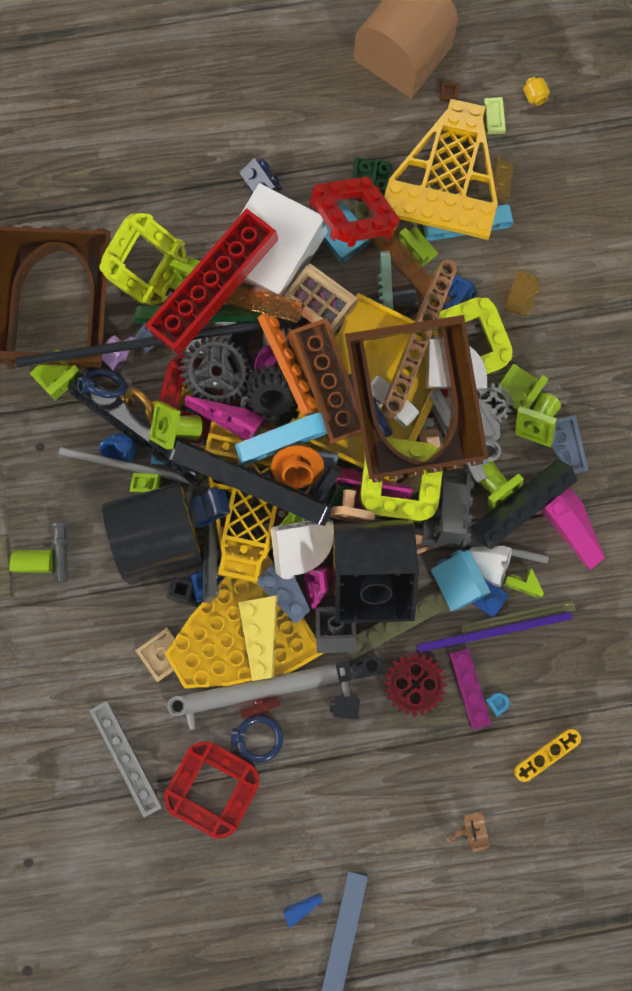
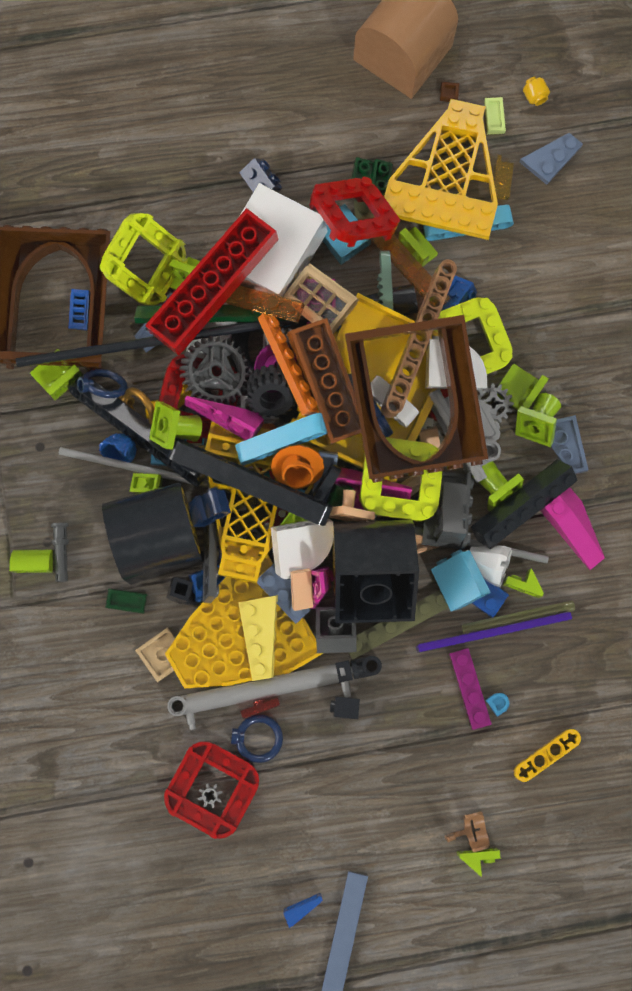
light grey plate [89,701,162,818] -> none
lavender beam [102,335,136,371] -> none
dark red gear [383,652,447,717] -> none
clear yellow piece [504,270,540,317] -> none
none -> blue slope [69,289,91,331]
none -> dark green tile [105,589,148,614]
none -> light grey gear [198,783,223,808]
none -> light nougat tile [290,568,313,611]
none -> lime slope [457,848,501,877]
none -> sand blue wing [519,133,583,185]

